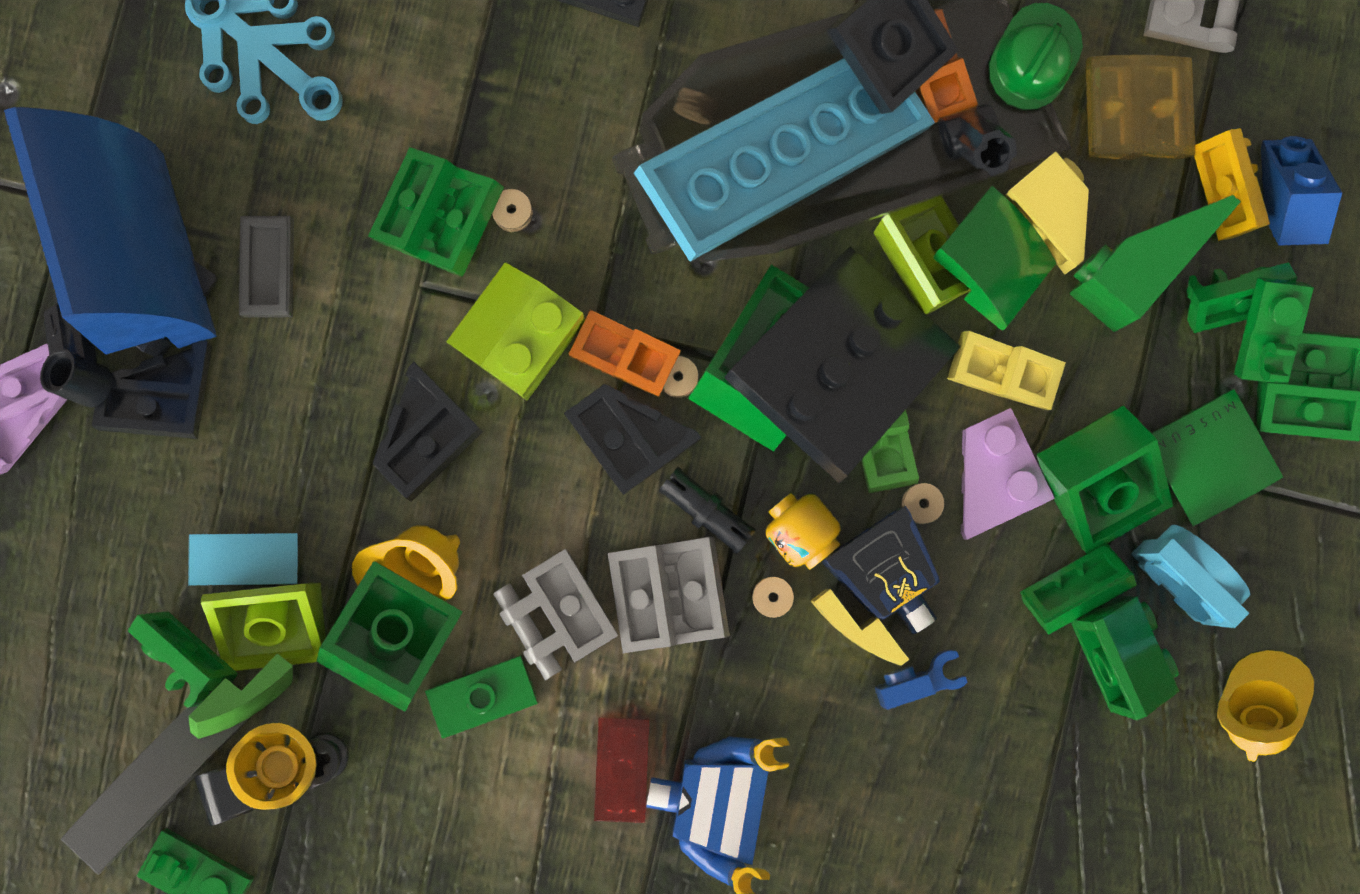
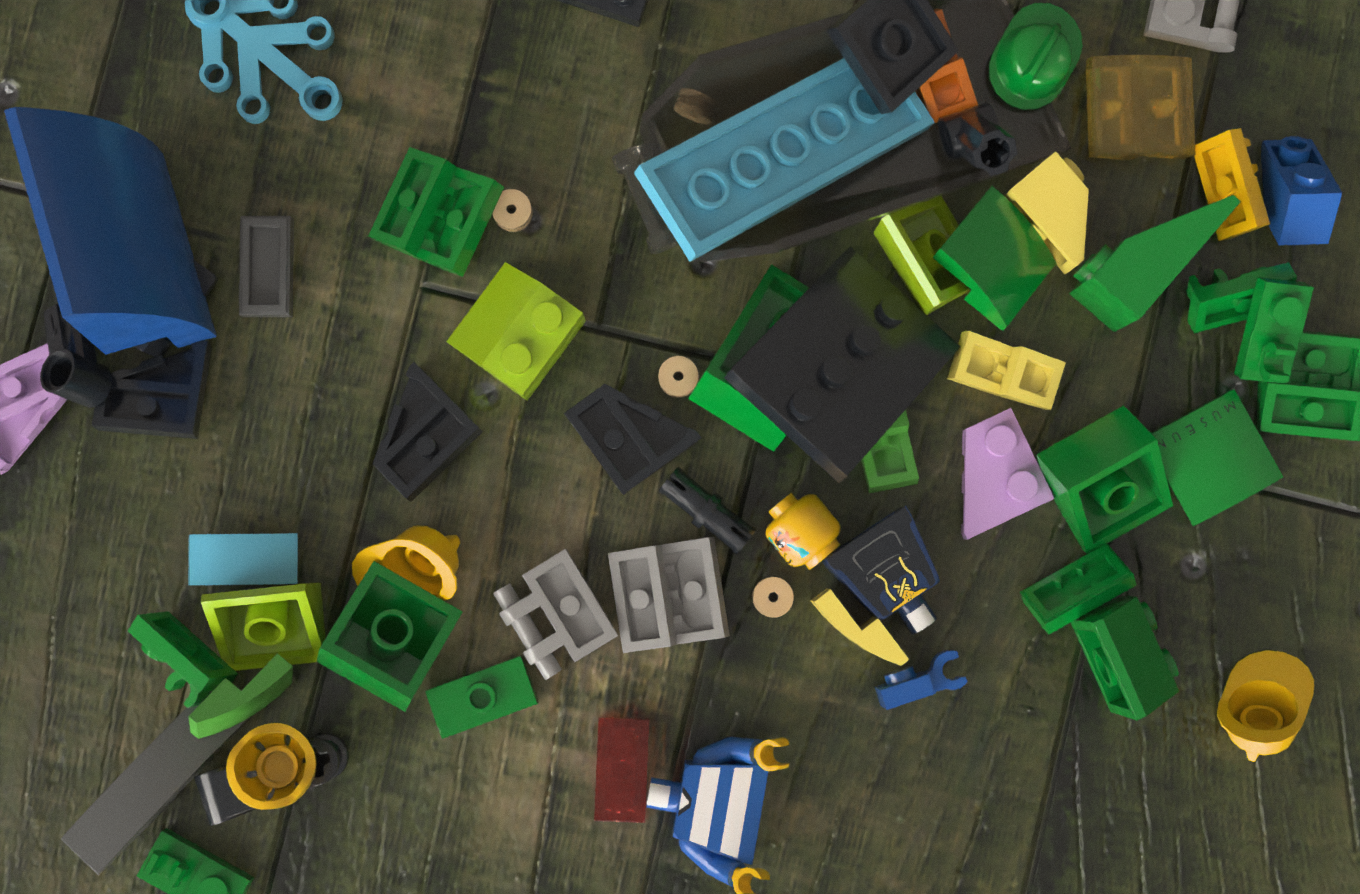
orange slope [569,309,681,397] -> none
tan piece [901,483,944,524] -> none
medium azure piece [1131,525,1250,628] -> none

